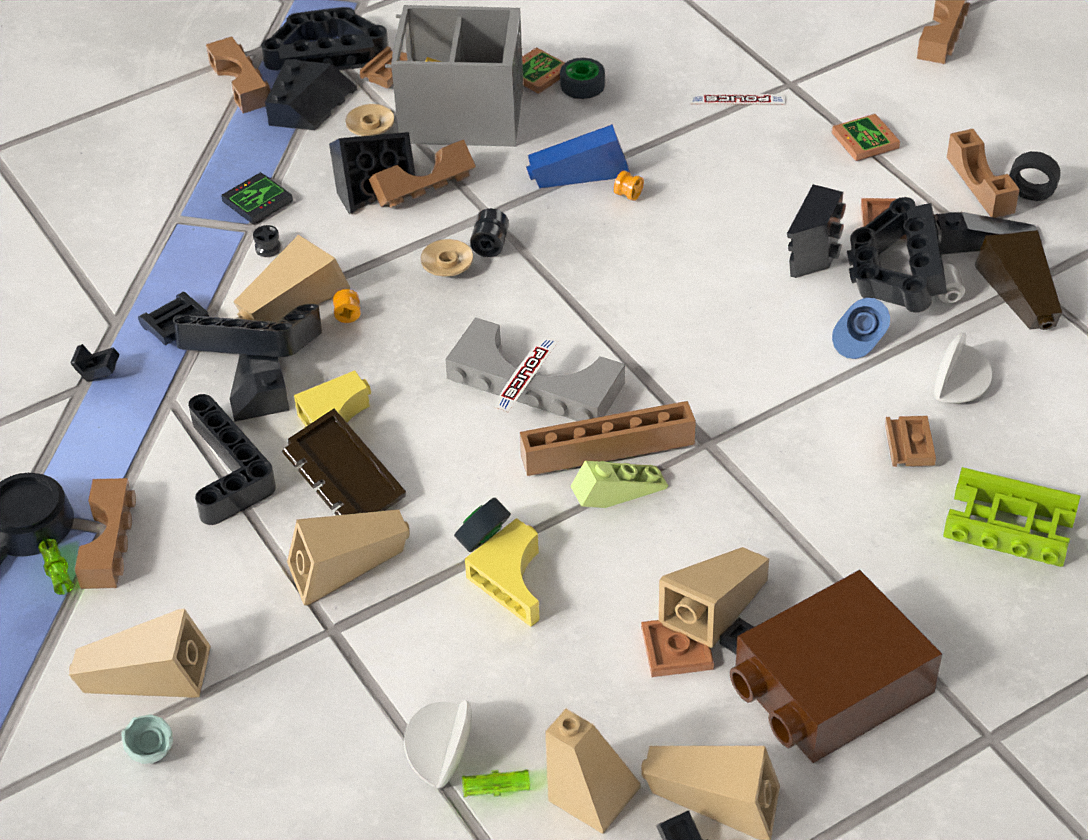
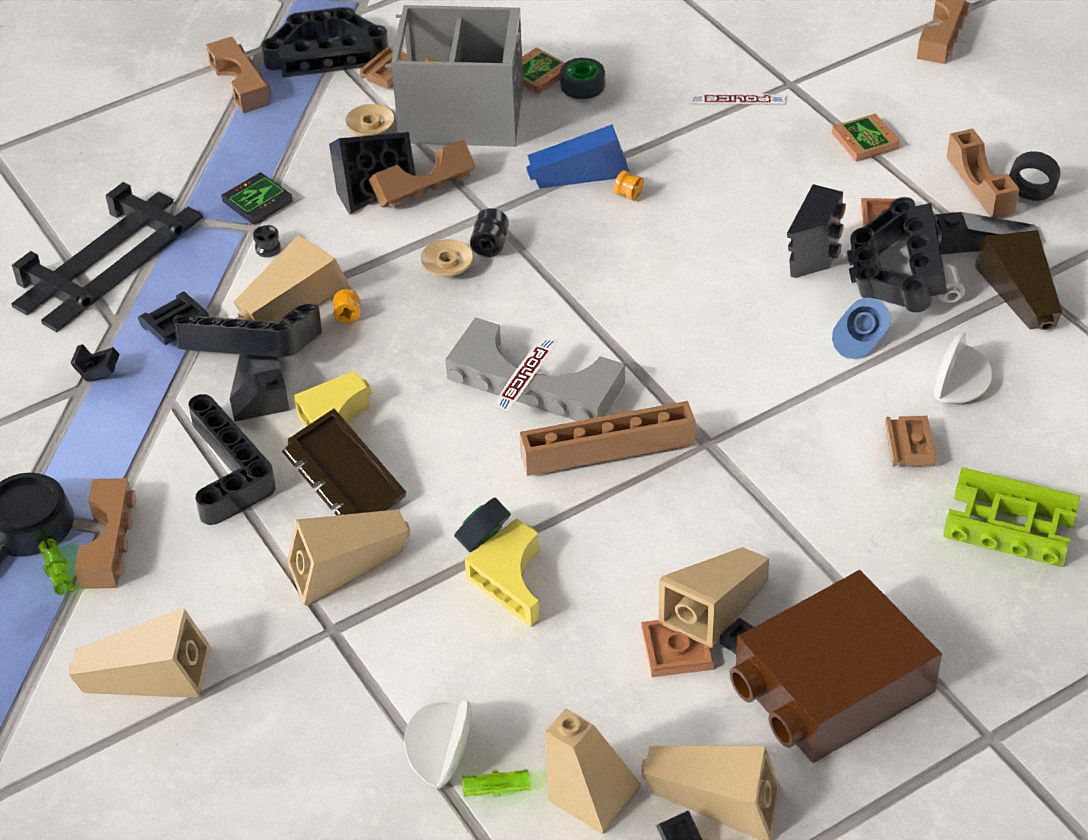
light aqua hair [121,714,173,764] -> none
black wedge [265,59,357,131] -> none
yellowish green slope [571,460,668,508] -> none
none -> black fence [11,182,203,332]

